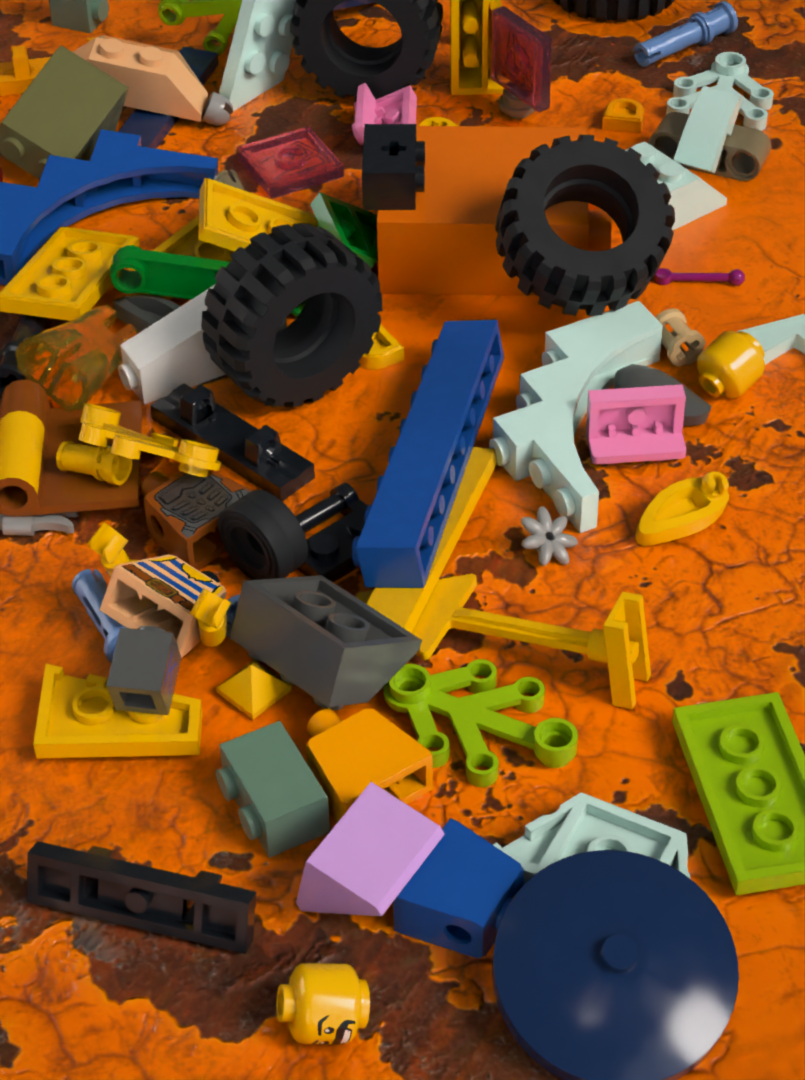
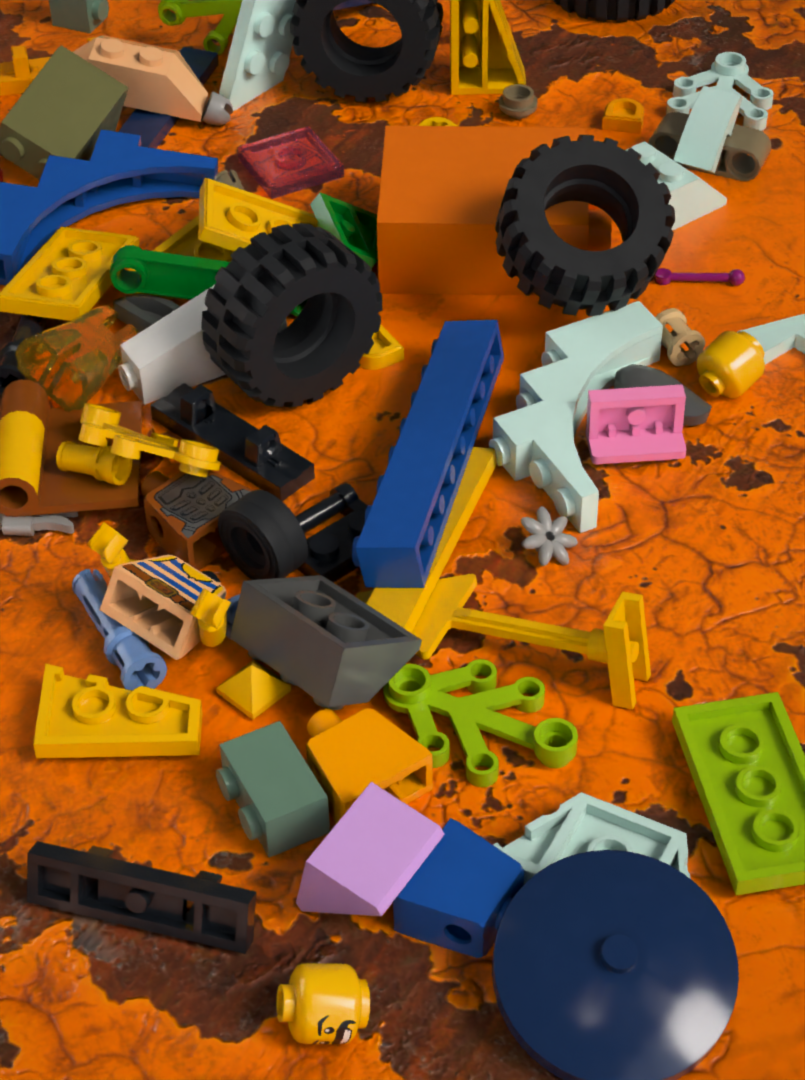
dark grey brick [106,626,181,715] -> none
bright pink bracket [352,83,417,146] -> none
black brick [362,124,425,210] -> none
clear pink tile [491,6,552,112] -> none
medium blue pin [634,1,738,67] -> none
yellow arm [635,471,729,546] -> none

